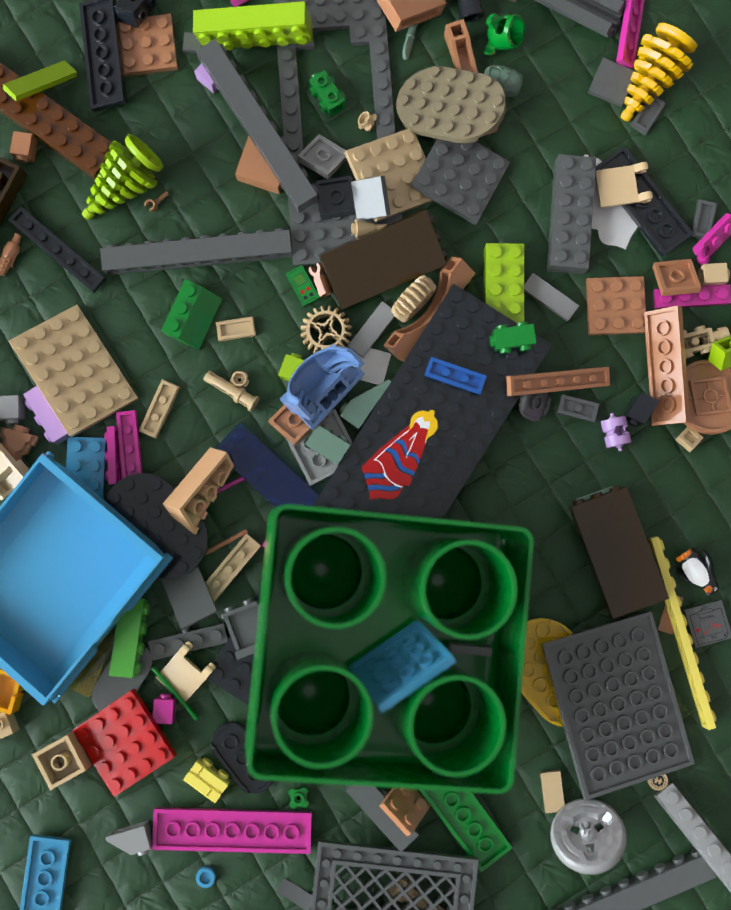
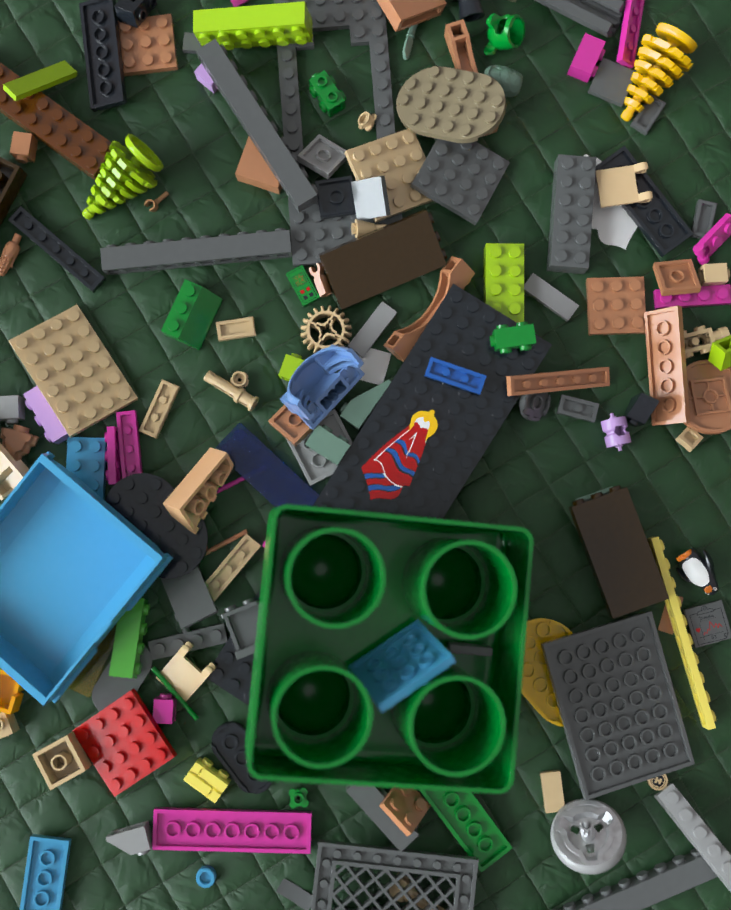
tan gear [391,275,436,323] -> none
none -> dark pink brick [567,33,606,83]

